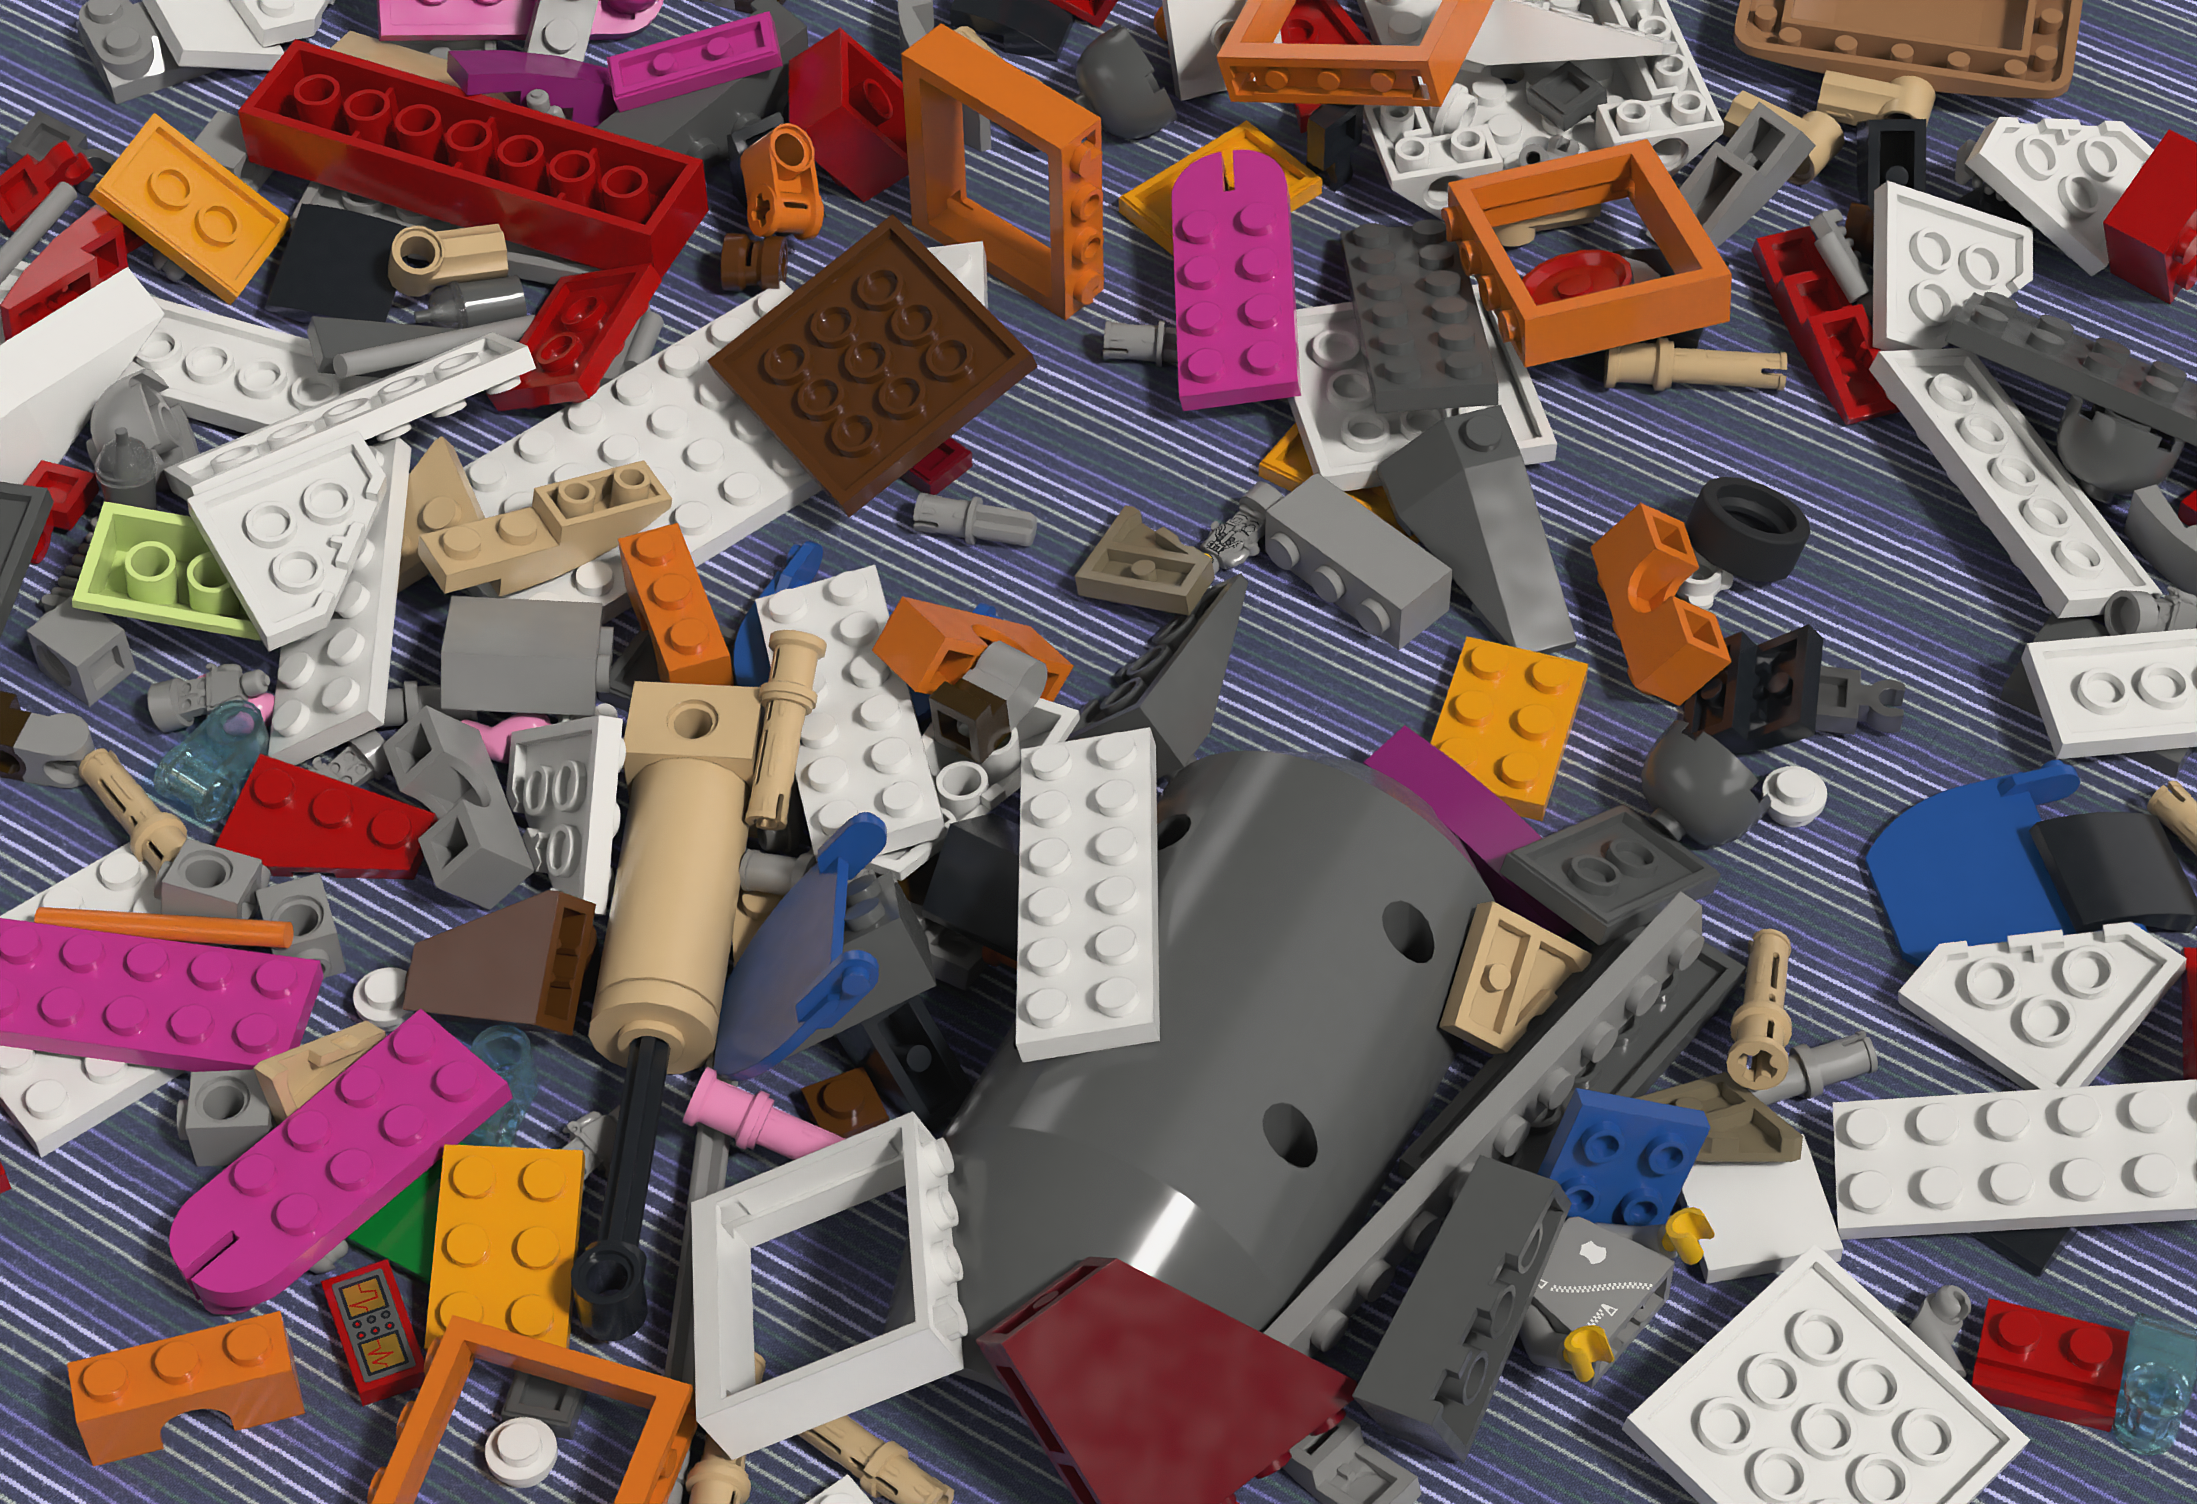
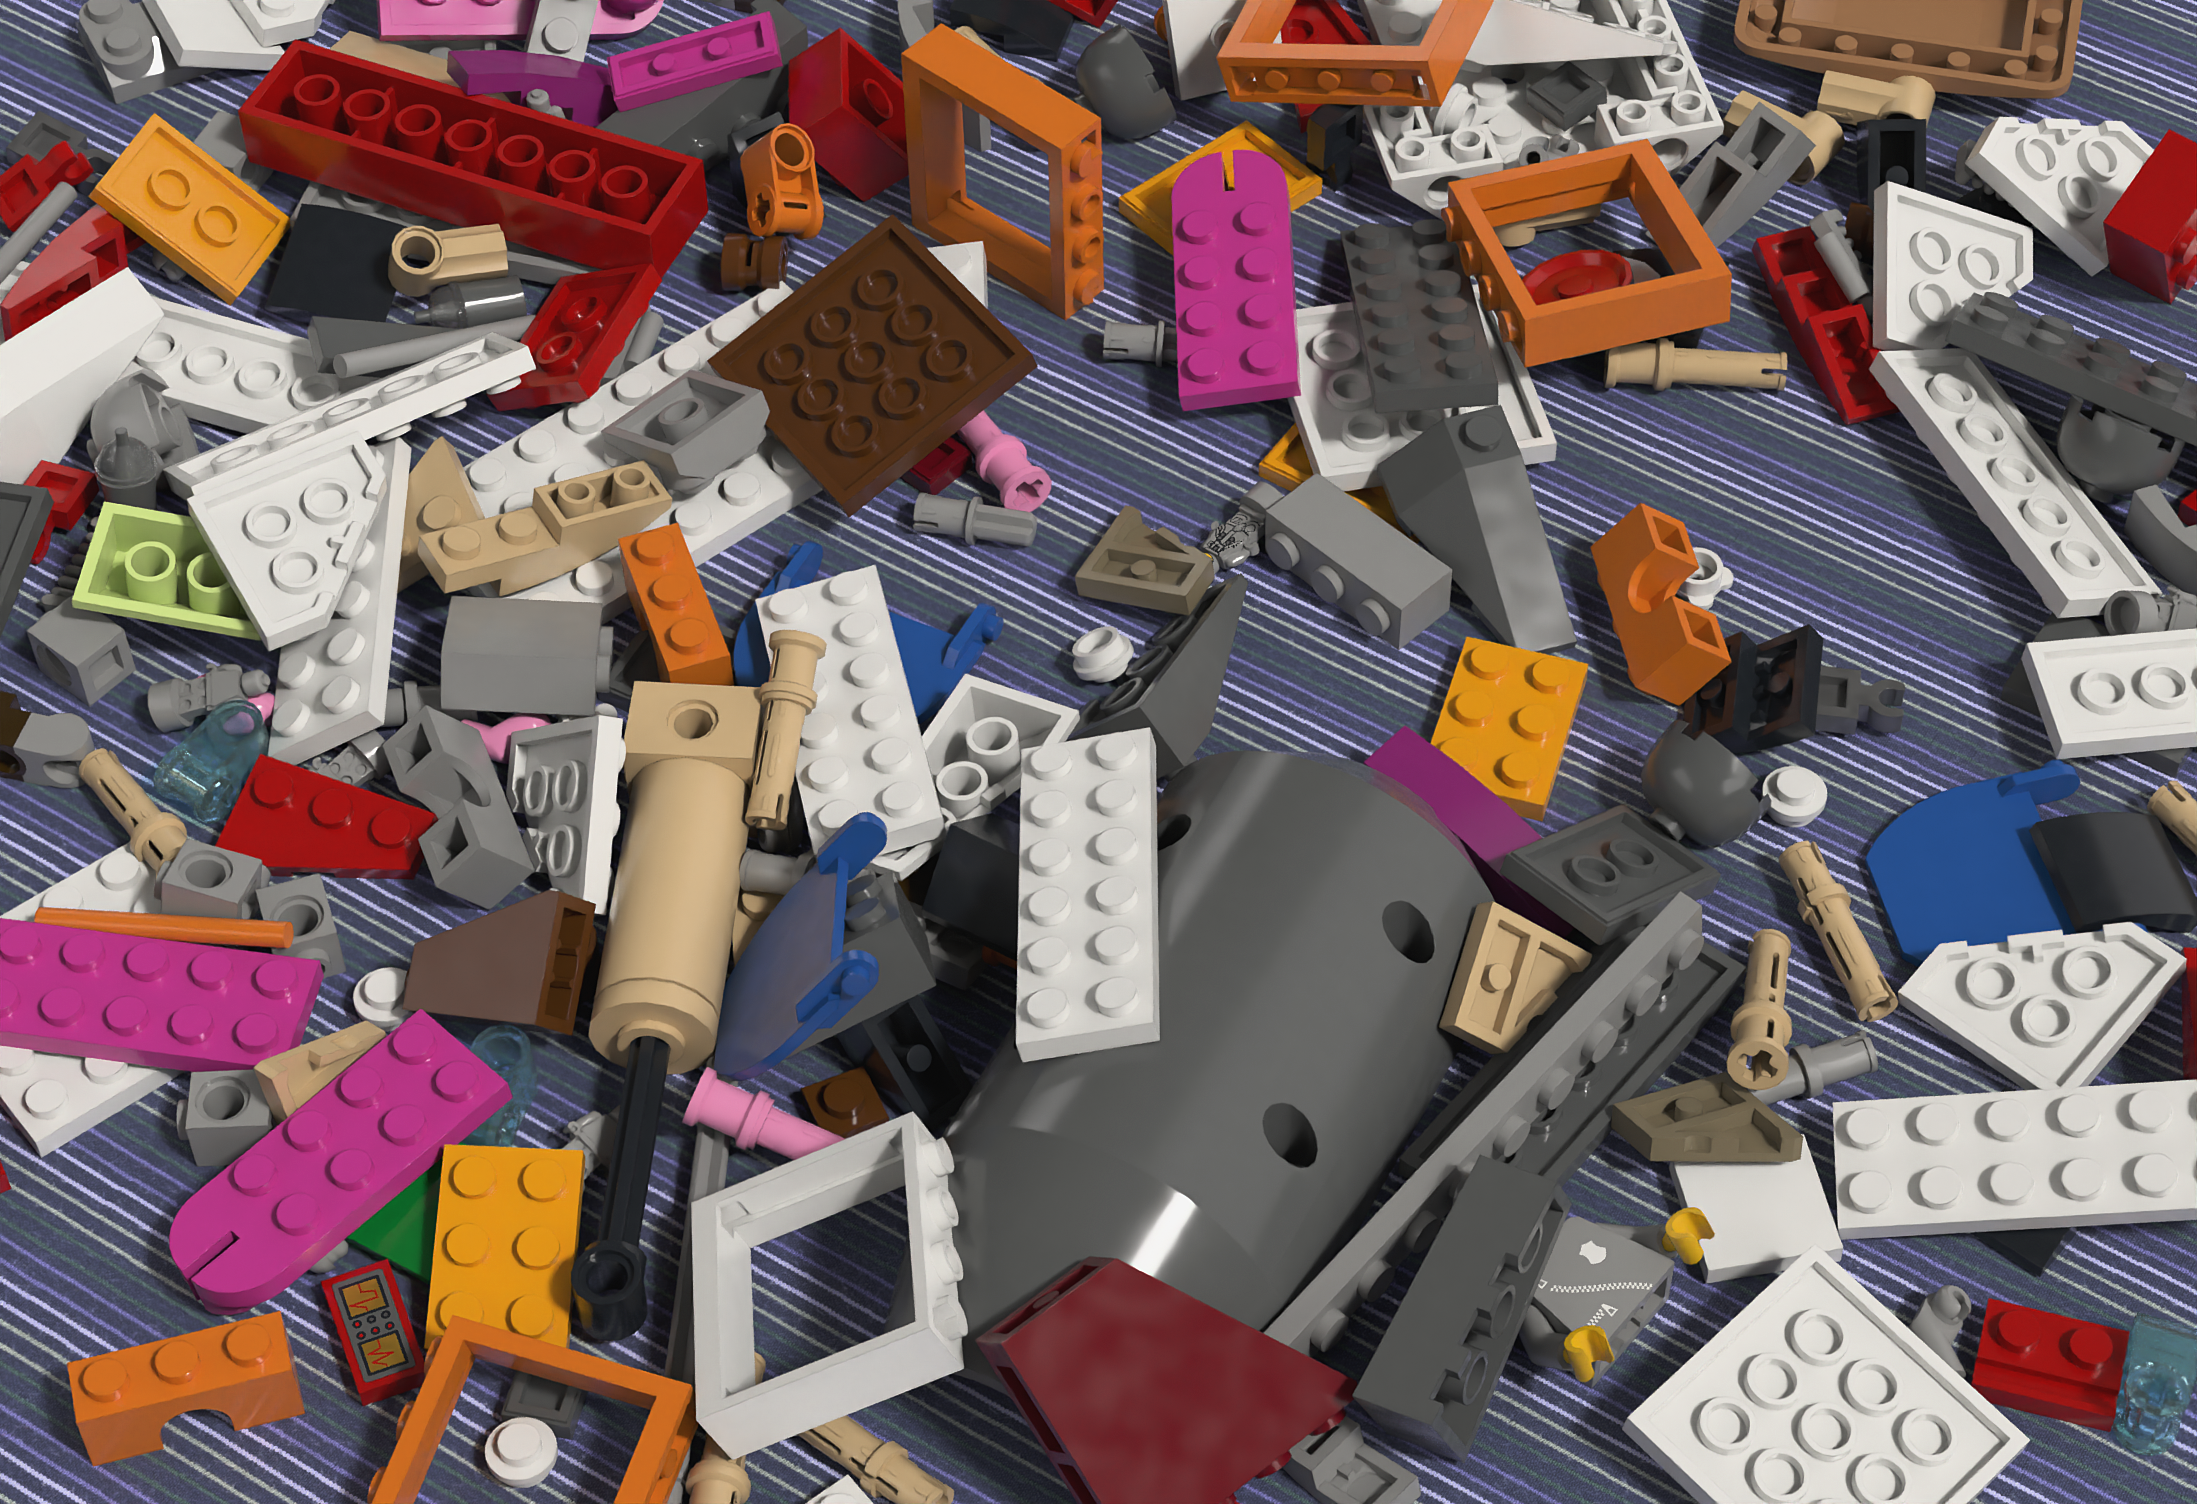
orange arch [872,596,1074,702] -> none
leg [929,641,1048,764] -> none
blue plate [1537,1088,1710,1226] -> none
black tyre [1685,477,1811,582] -> none
none -> light grey slope [601,369,770,494]
none -> bright pink pin [957,410,1052,512]
none -> white plate [1072,626,1134,683]
none -> tan pin [1778,841,1899,1022]

